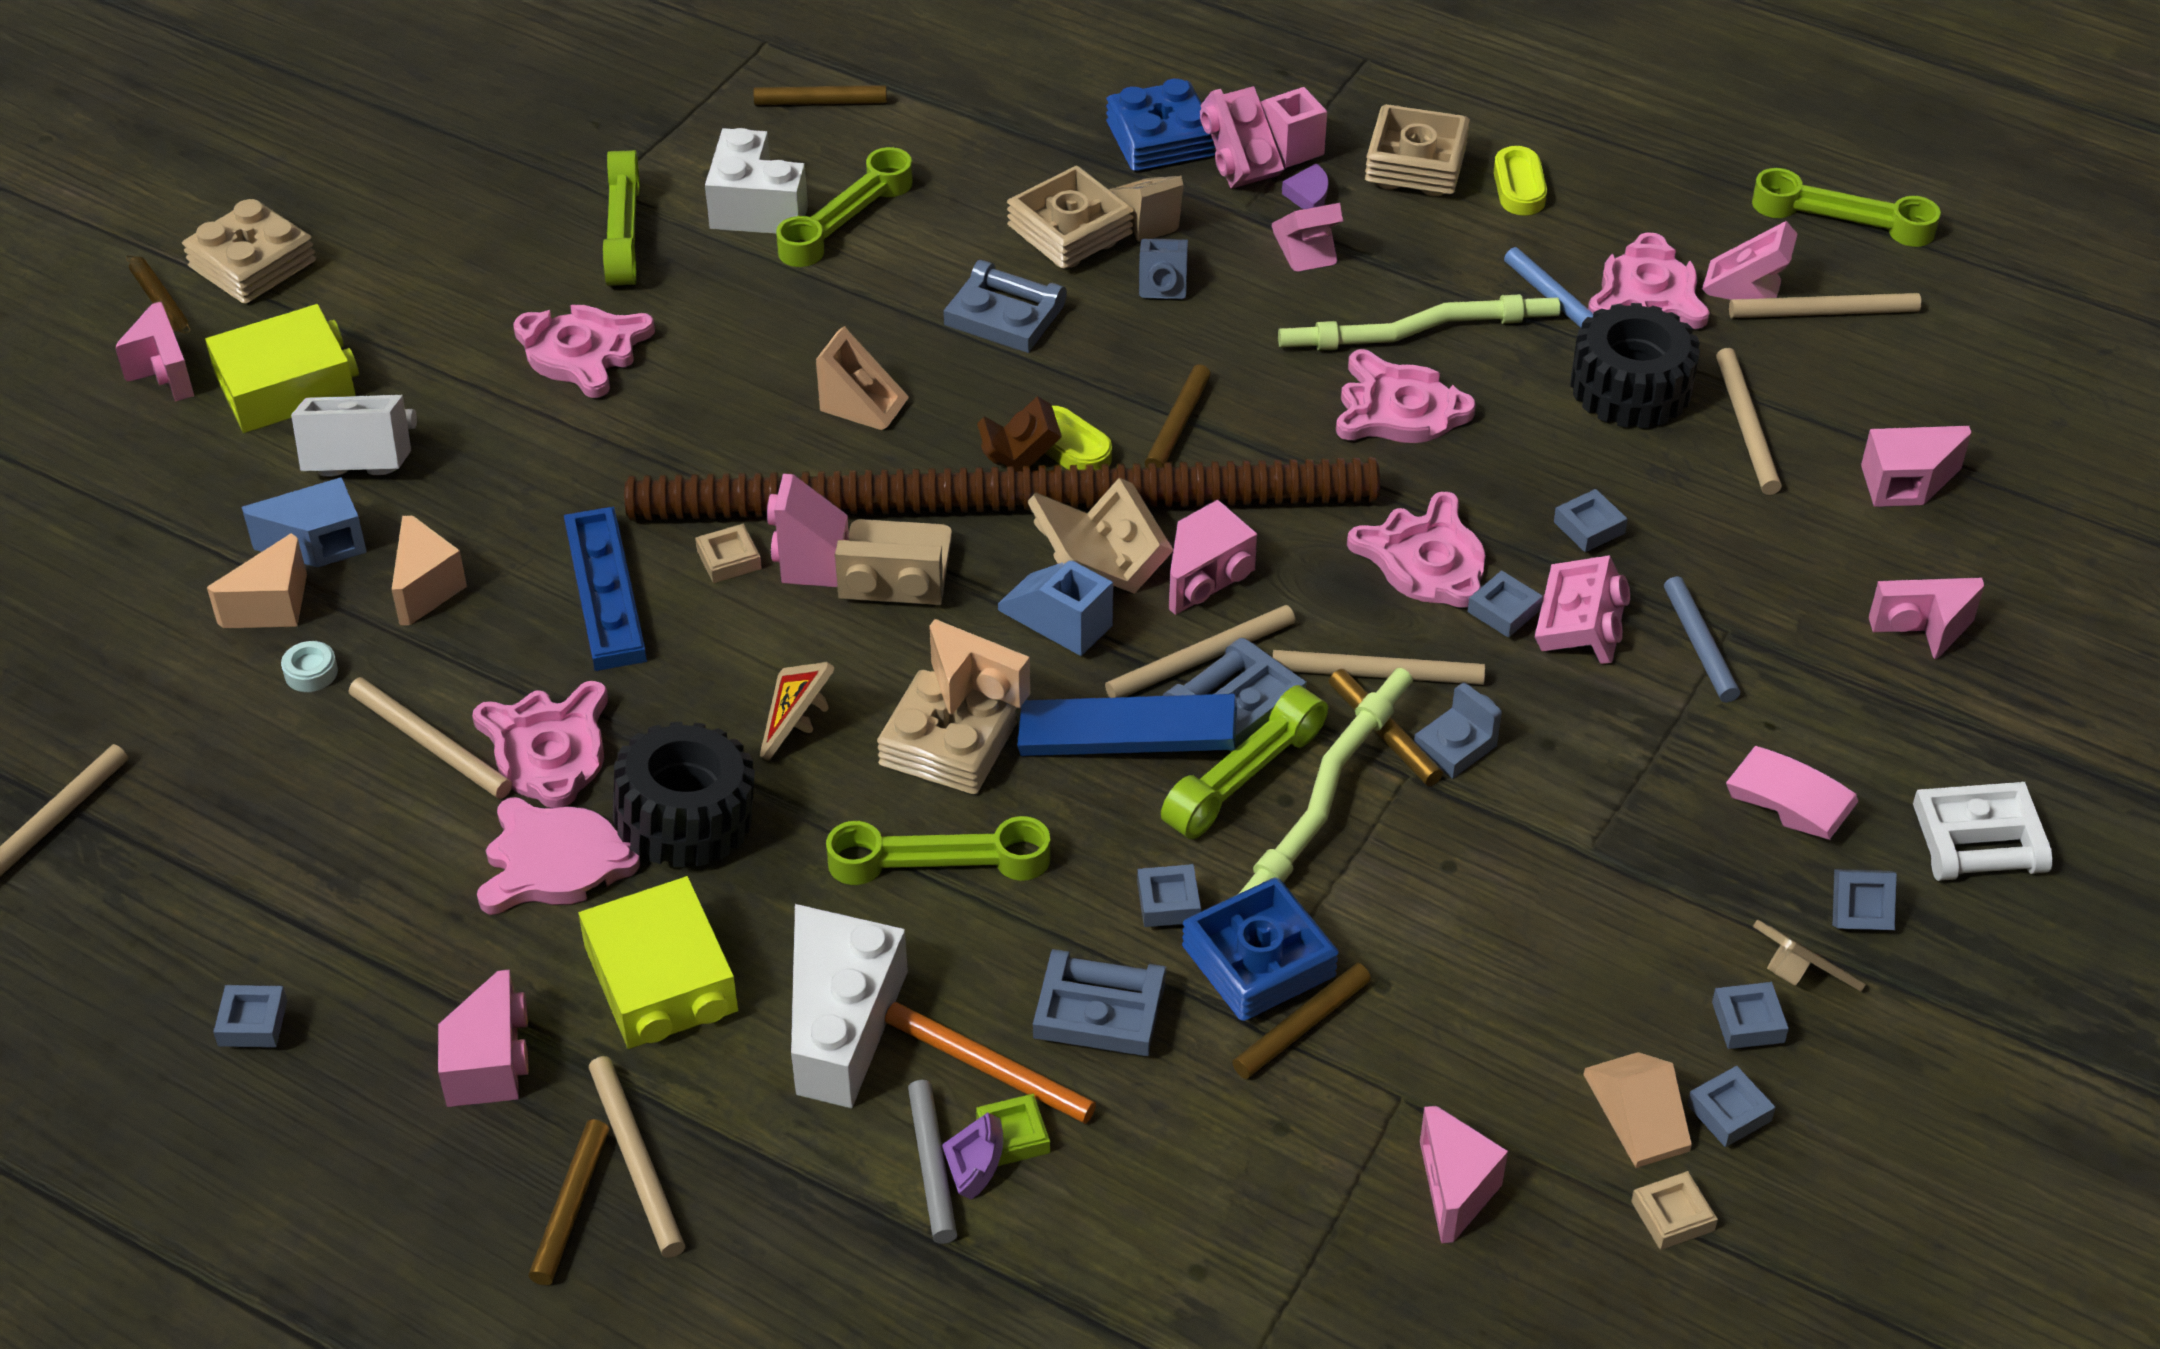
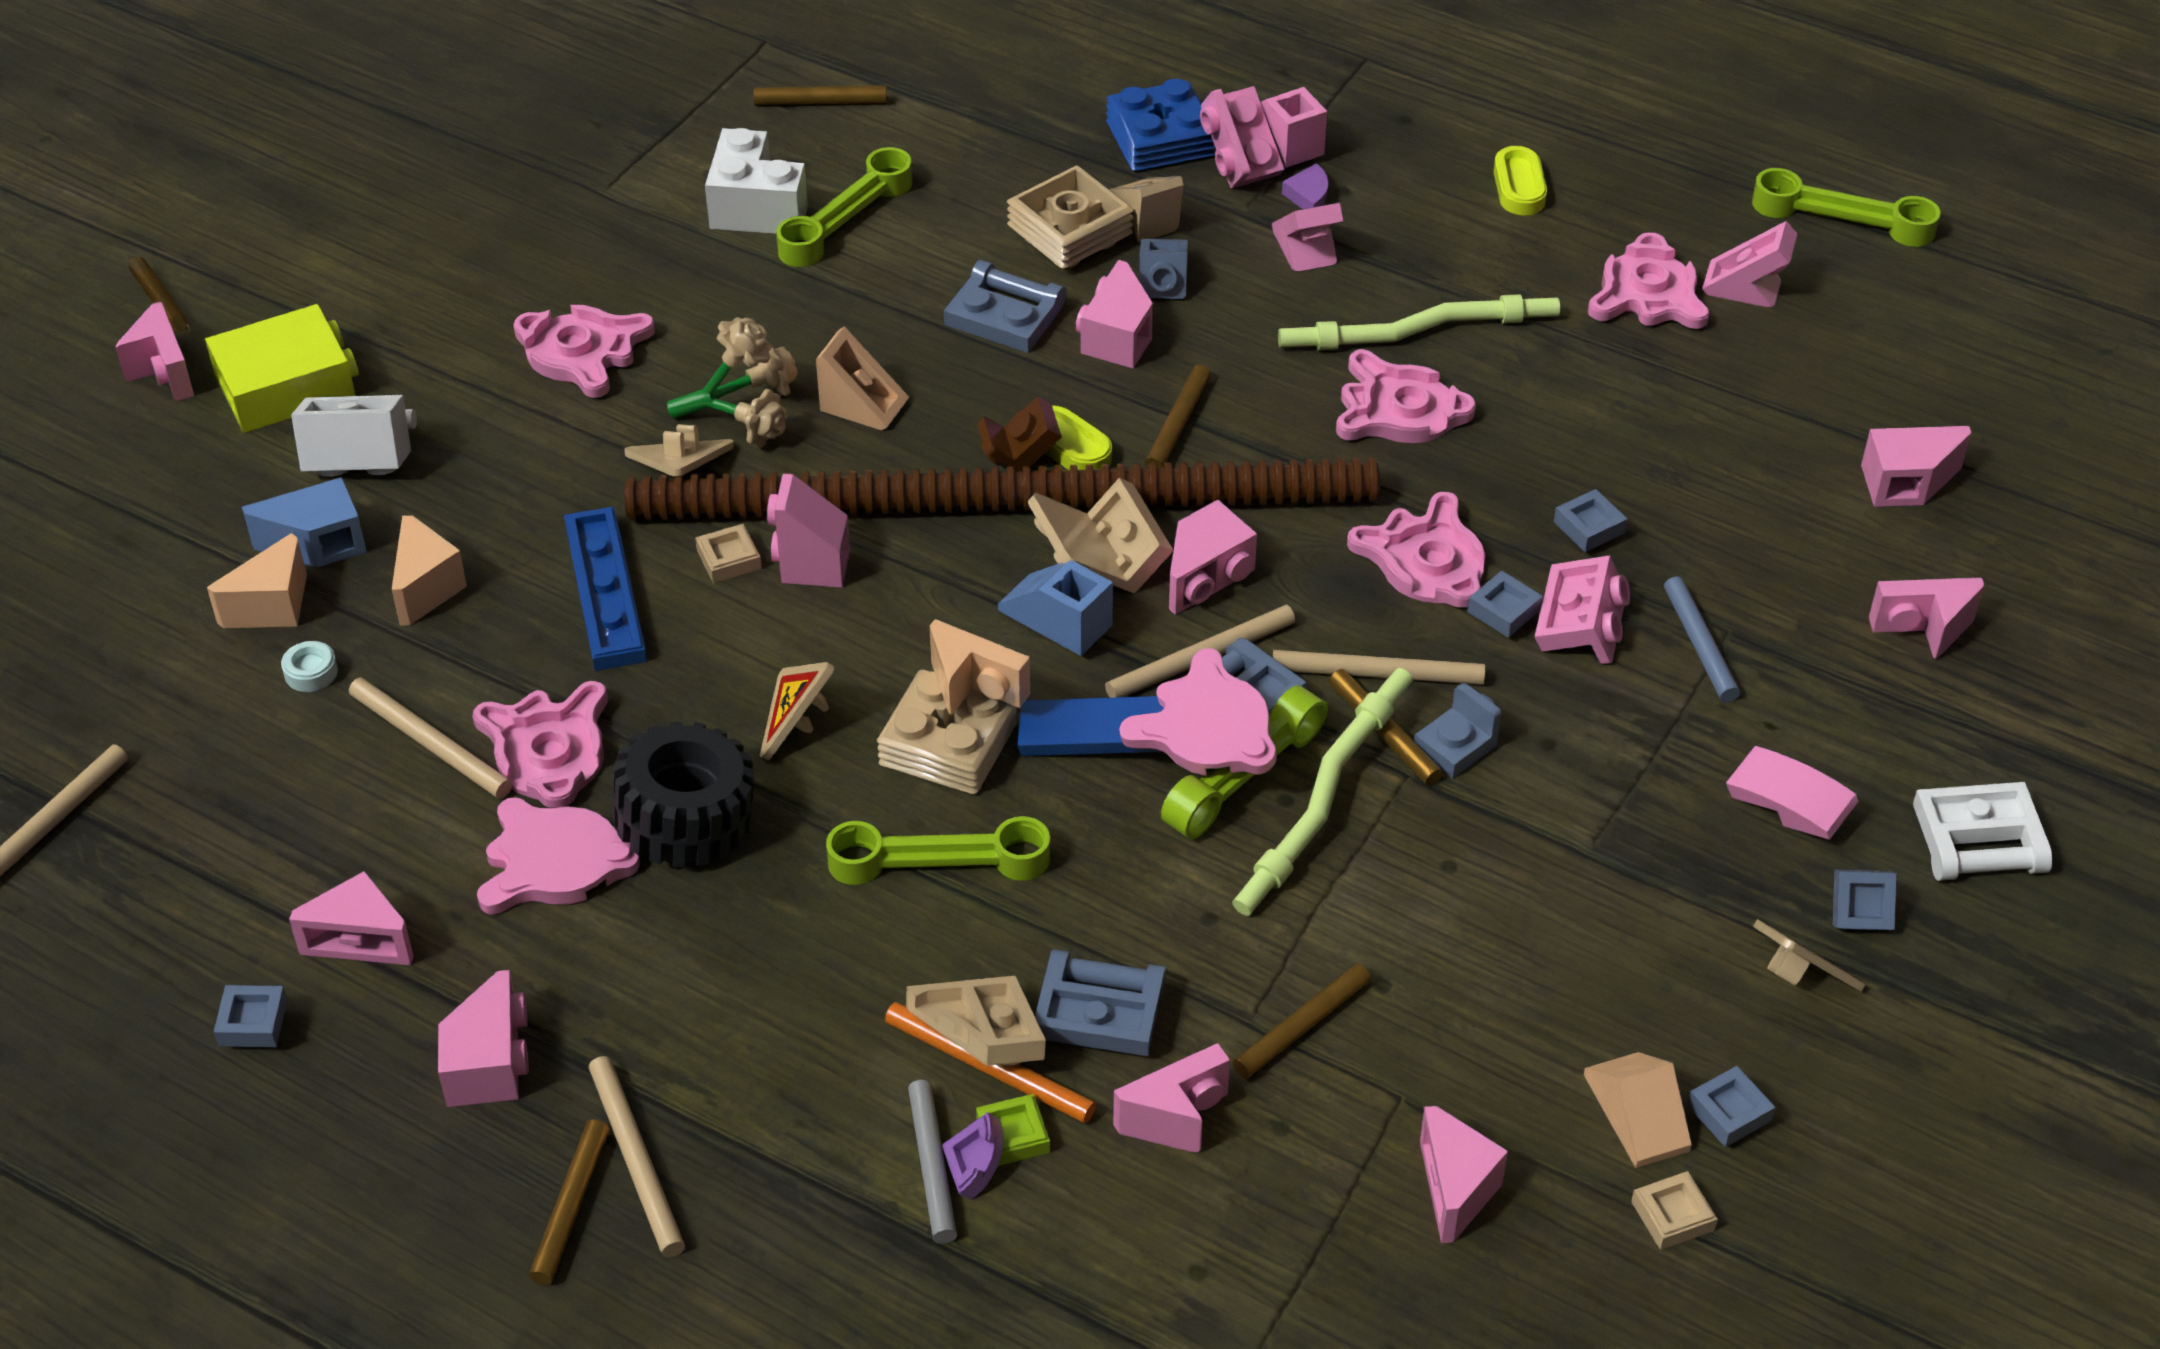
tan brick [182,199,316,304] -> none
neon yellow brick [578,876,738,1049] -> none
lime piece [603,150,640,286] -> none
white wedge [791,904,908,1108] -> none
tan bracket [835,519,952,605] -> none
sand blue plate [1137,864,1201,927] -> none
blue brick [1182,877,1339,1021] -> none
tan brick [1365,104,1470,196] -> none
medium blue bar [1504,247,1594,328] -> none
black tyre [1570,303,1700,428] -> none
sand blue plate [1712,982,1789,1049] -> none
tan bar [1716,348,1782,495] -> none
tan bar [1729,293,1921,318] -> none
none -> bright pink slope [289,871,414,965]
none -> tan piece [625,424,734,476]
none -> tan plant [667,317,798,449]
none -> tan wing [906,976,1046,1066]
none -> bright pink slope [1076,260,1153,369]
none -> bright pink slope [1113,1043,1230,1152]
none -> bright pink tile [1119,648,1277,776]

